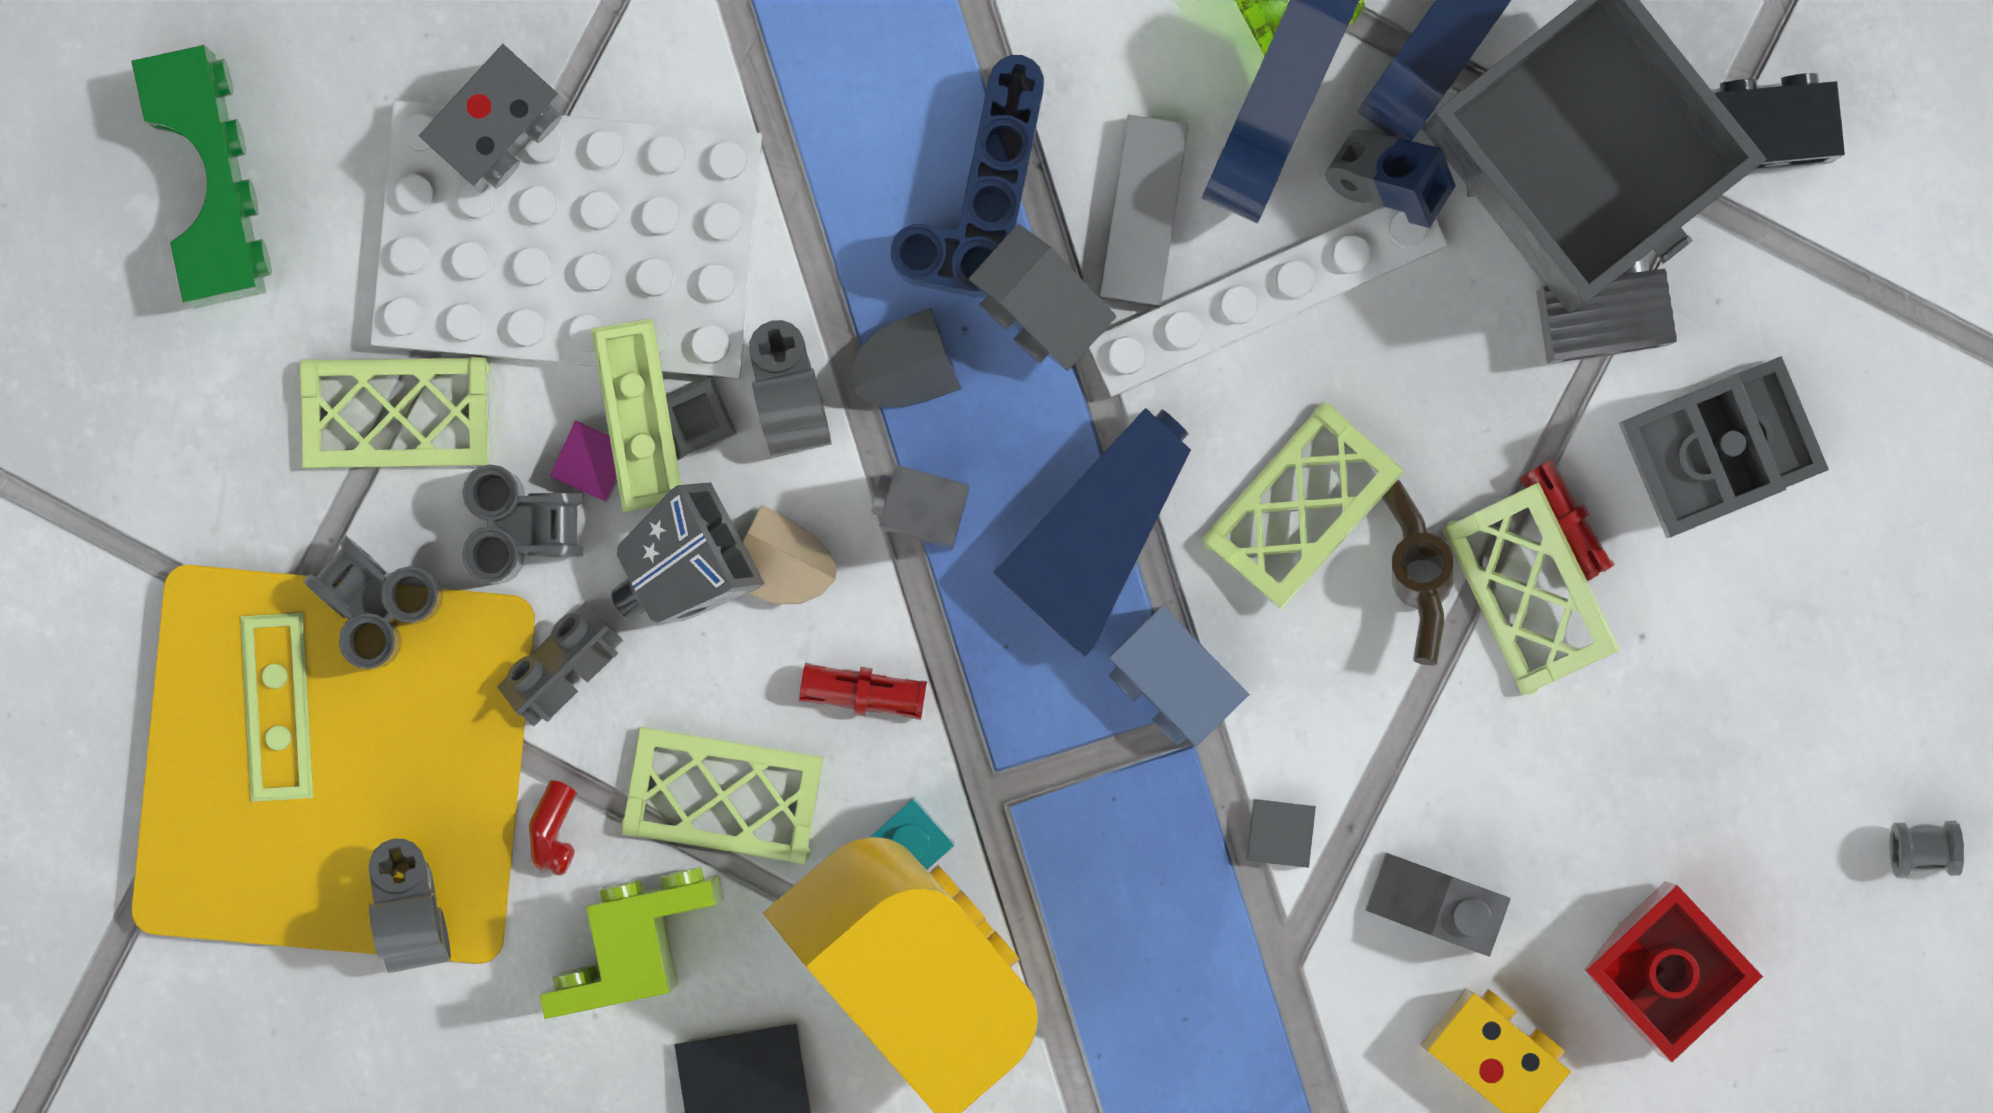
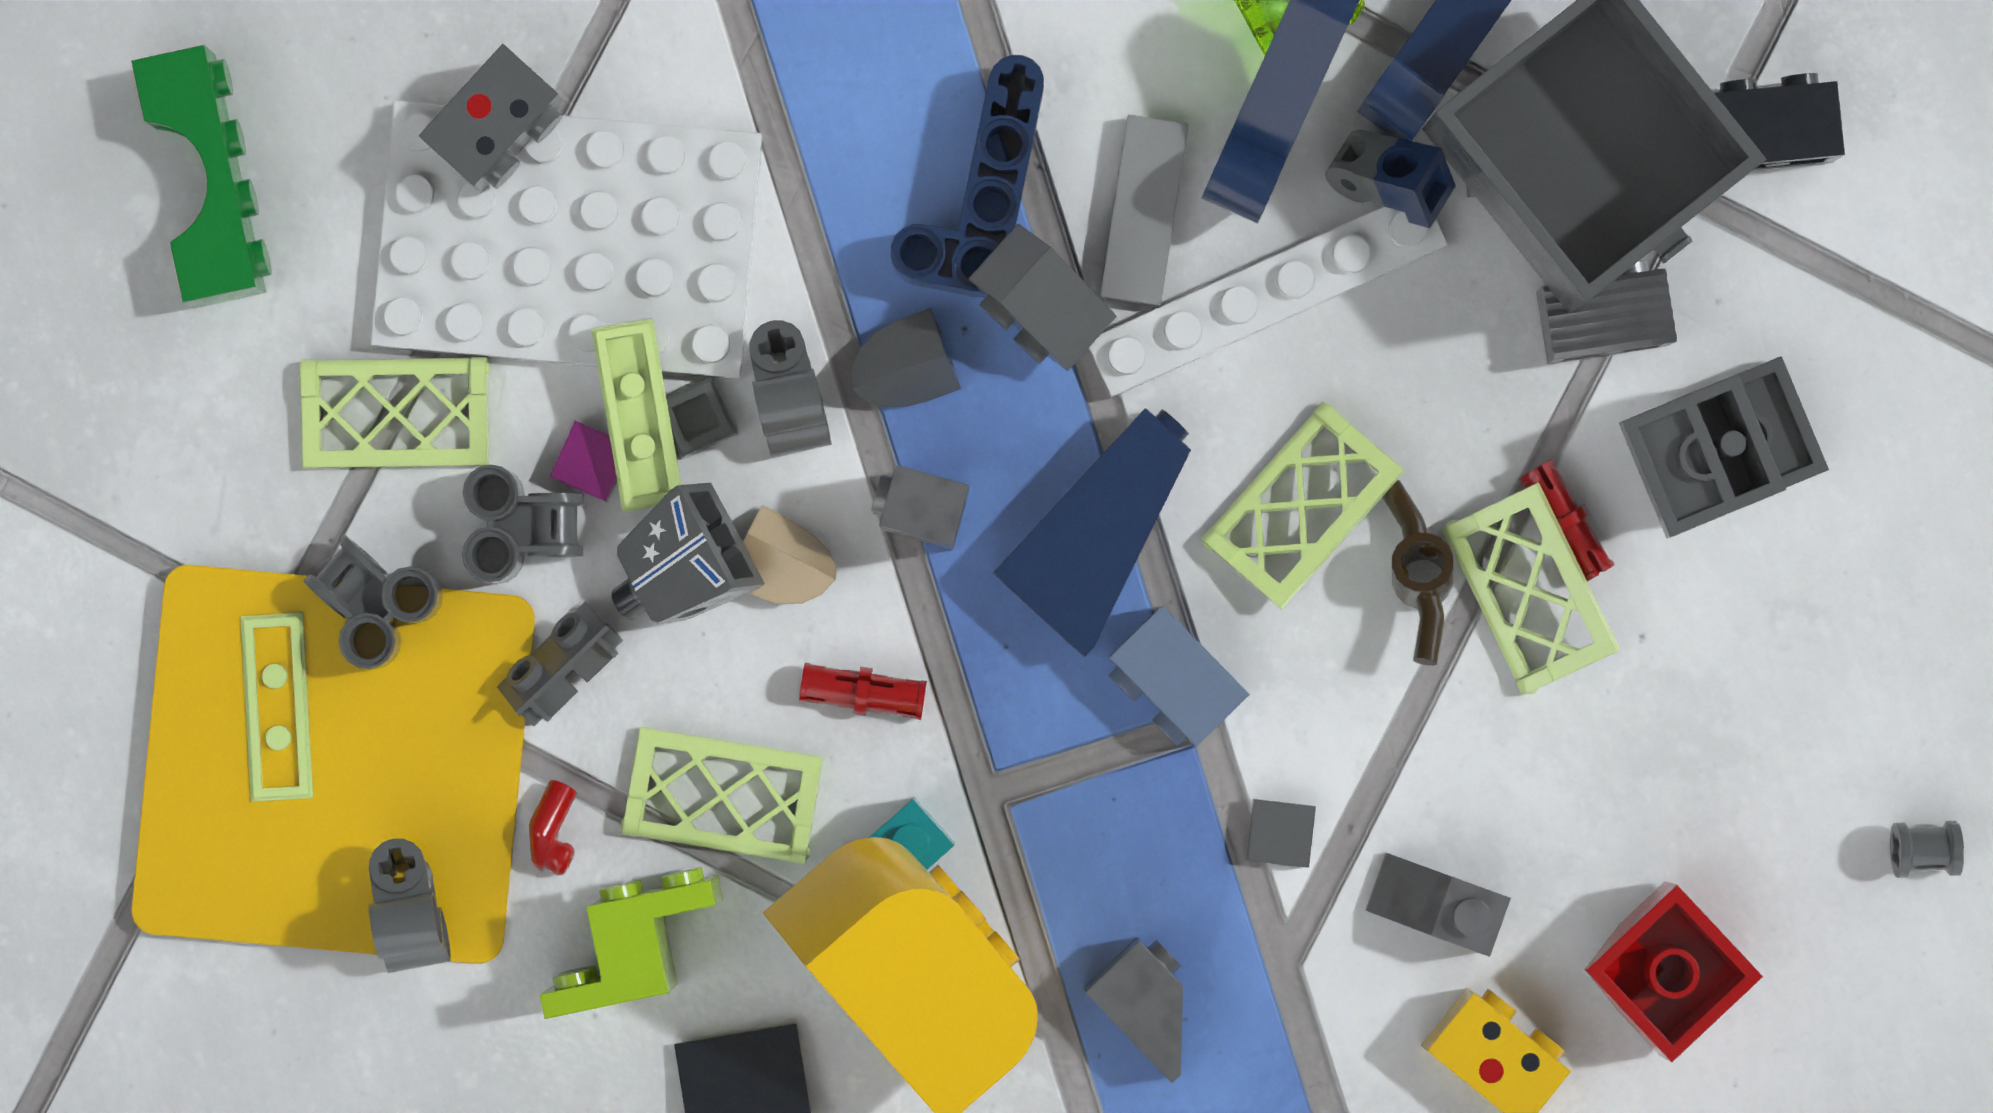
none -> flat silver slope [1084,937,1183,1083]

